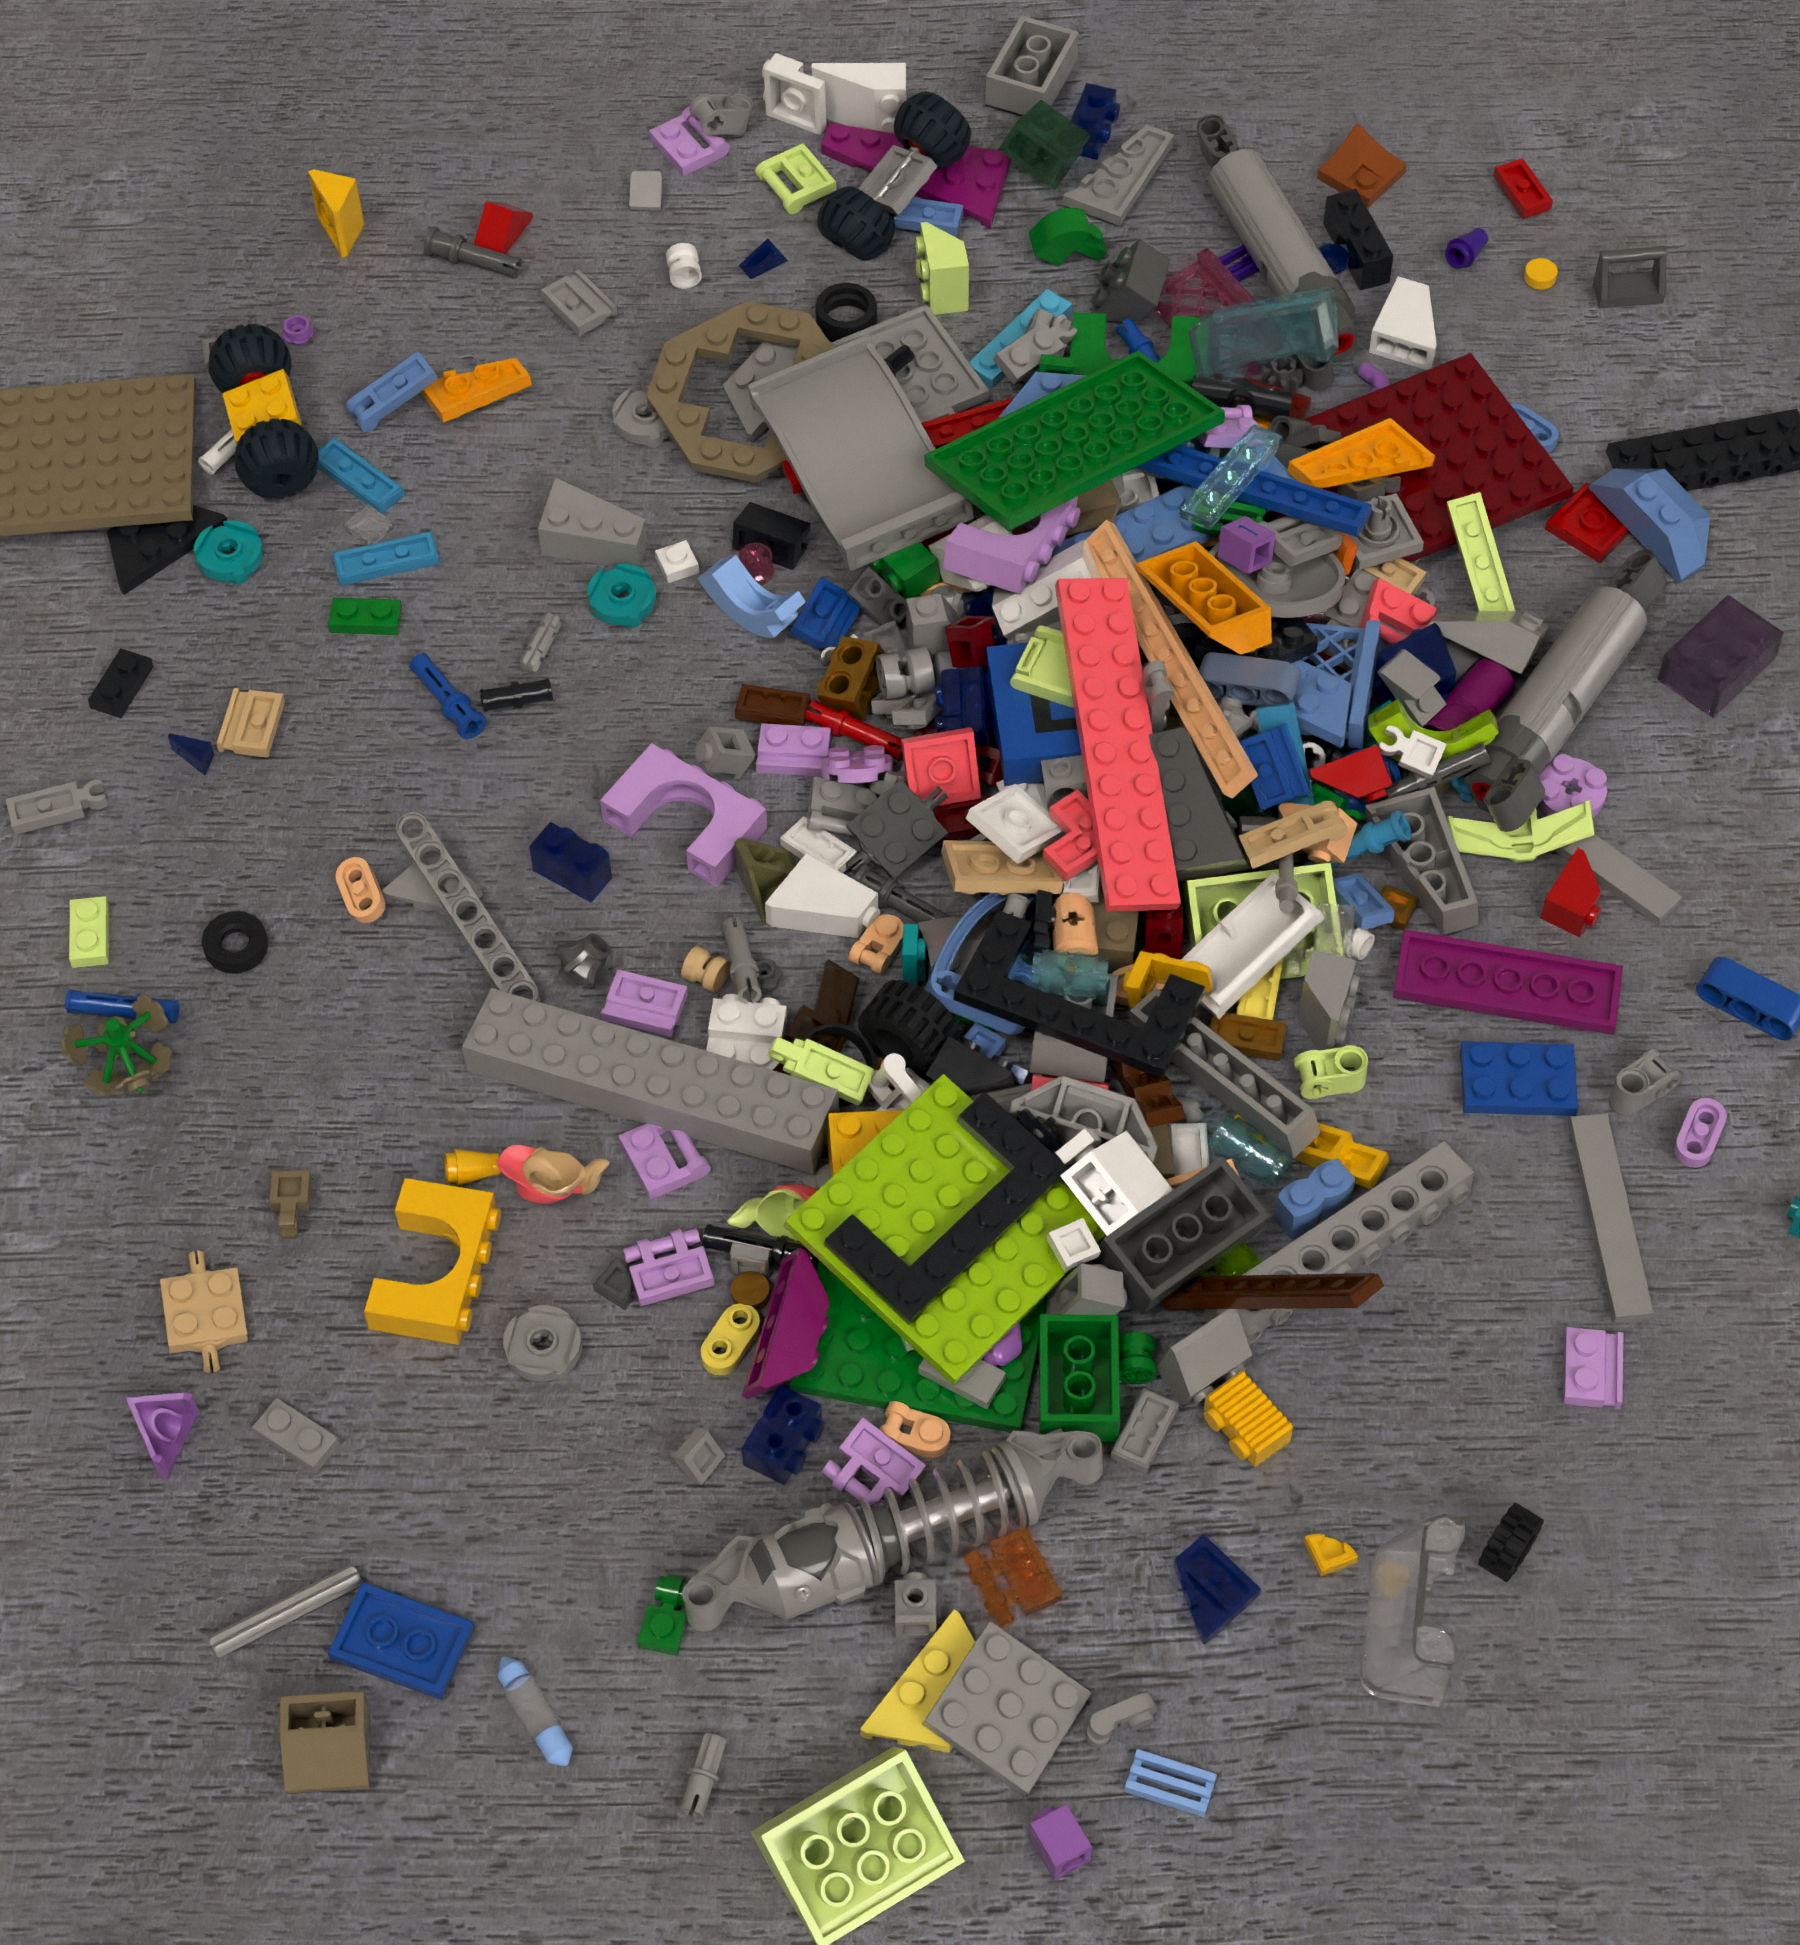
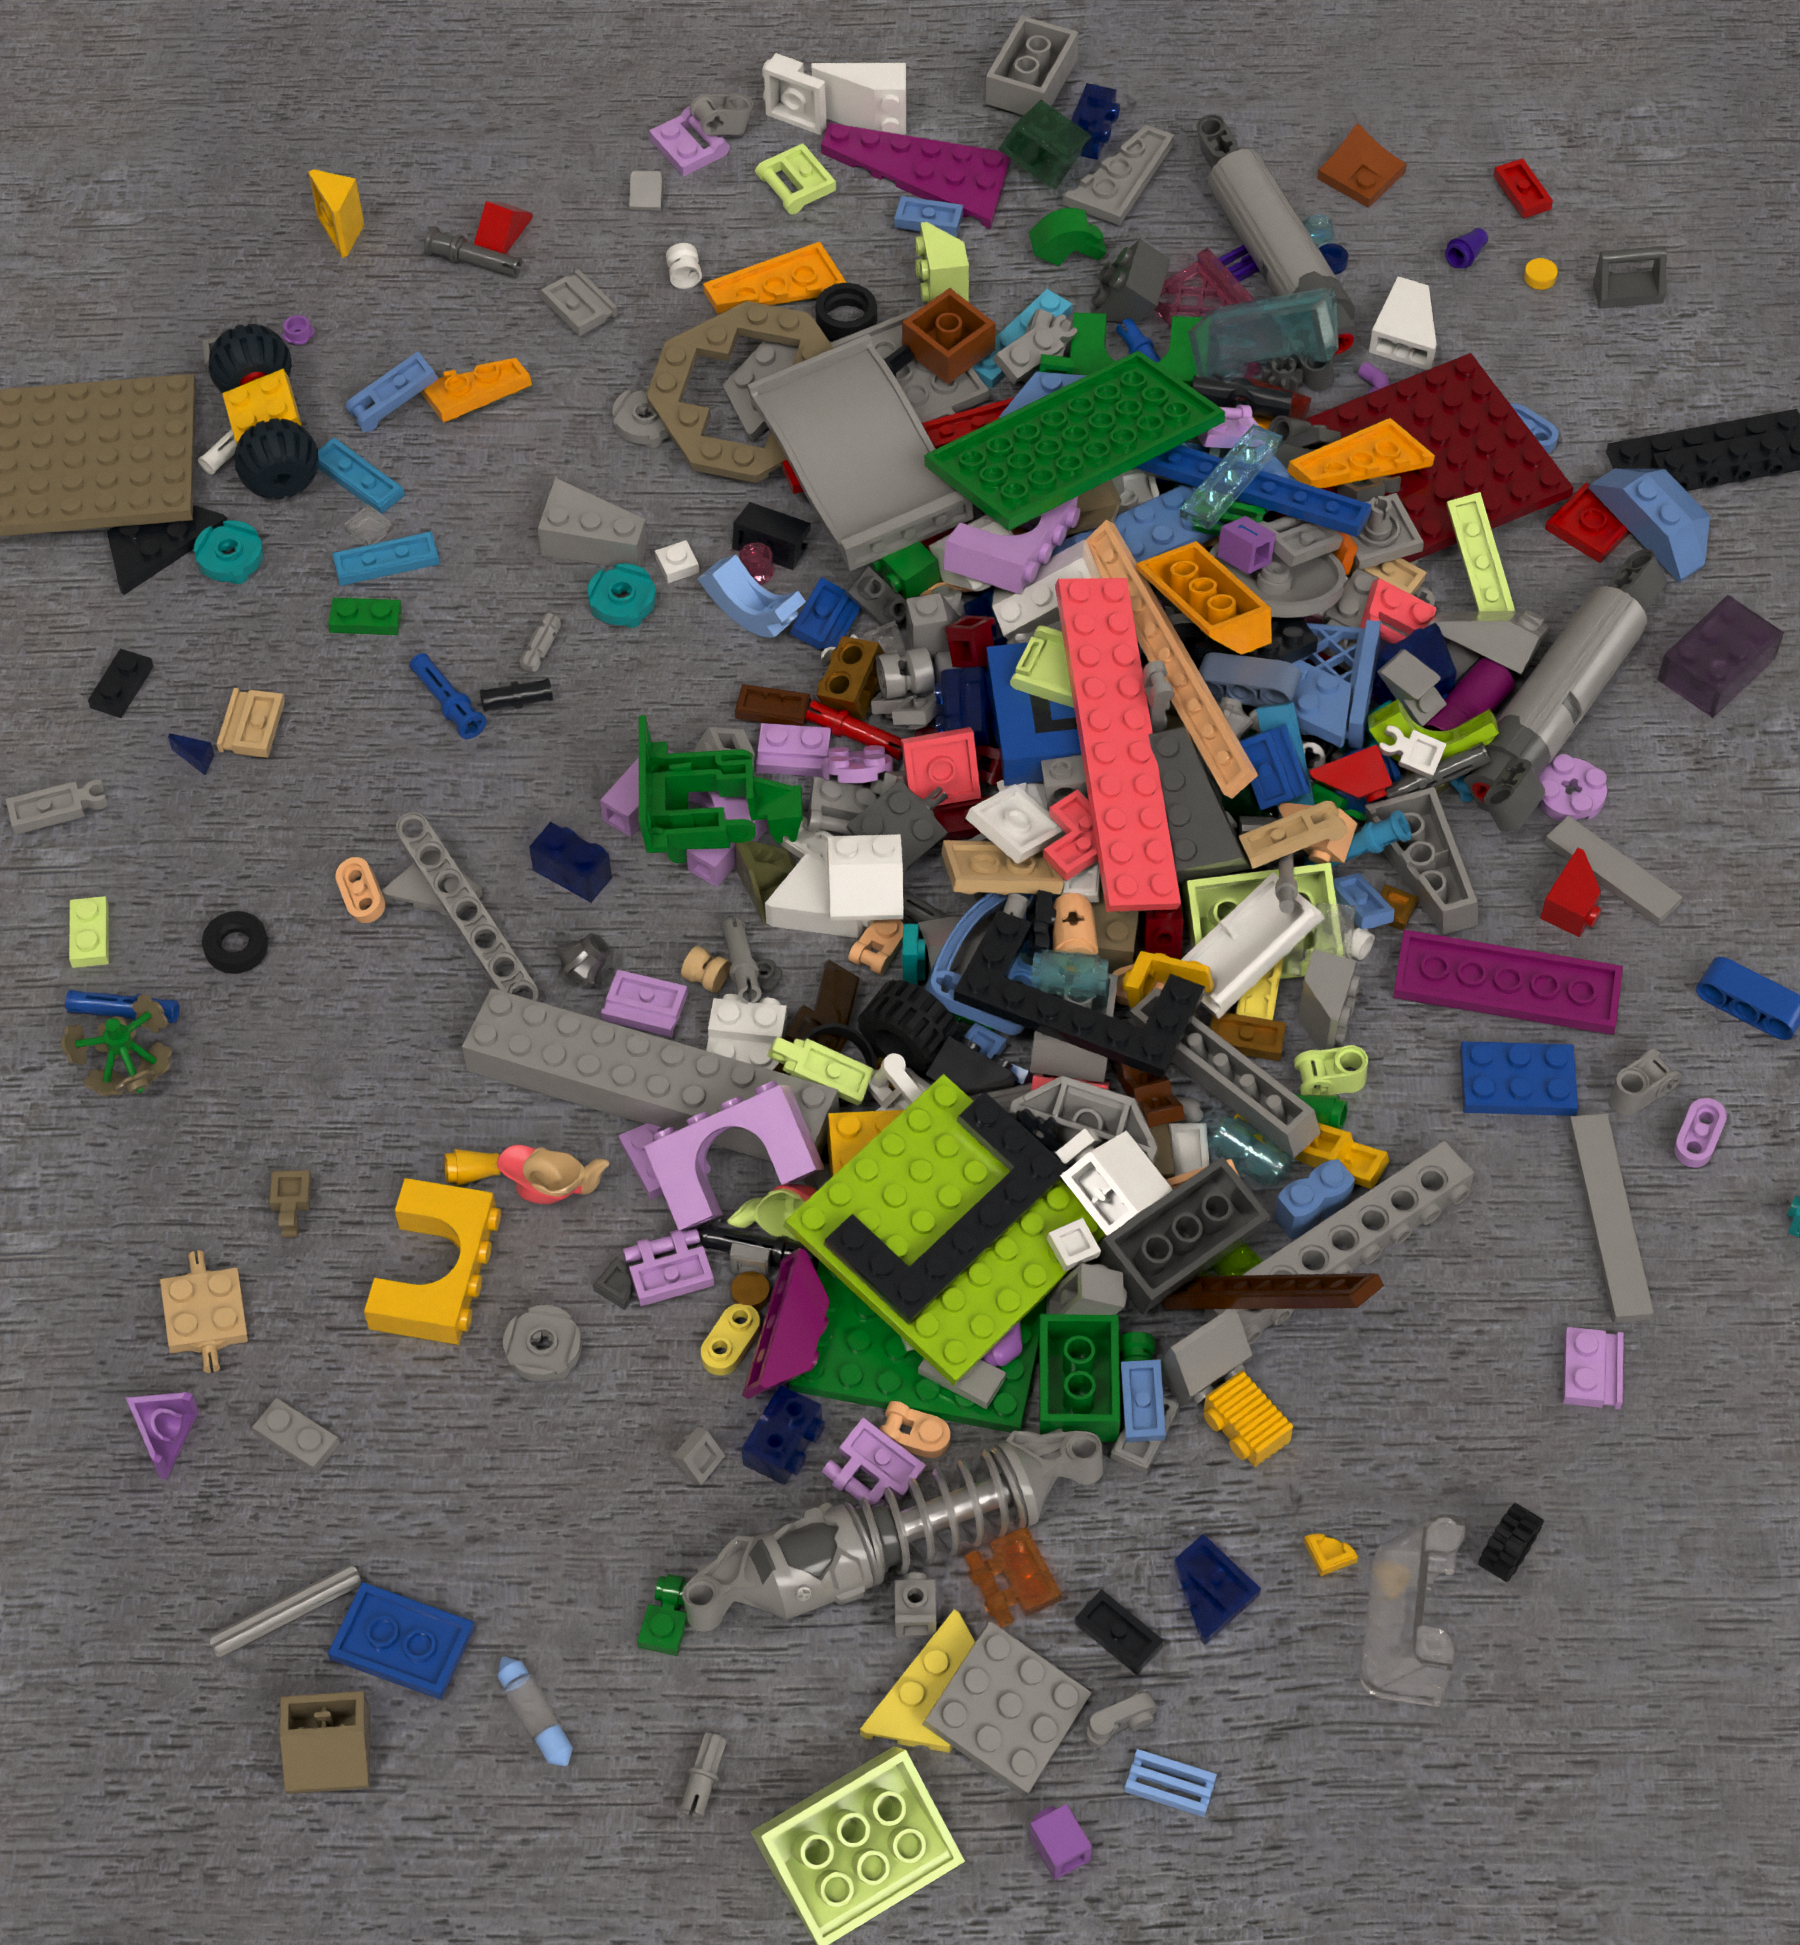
clear blue piece [739,238,788,279] -> none
black plate [817,91,971,261] -> none
black arch [1323,189,1394,290] -> none
yellowish green plate [1446,800,1595,863] -> none
none -> green container [639,715,803,863]
none -> lavender arch [644,1081,825,1231]
none -> light orange wing [703,241,846,314]
none -> white slope [827,834,903,921]
none -> dark orange brick [902,288,996,384]
none -> black plate [1074,1589,1164,1675]
none -> medium blue plate [1121,1360,1166,1442]
none -> green cone [1295,1094,1348,1130]
none -> clear light blue tile [1303,215,1334,247]

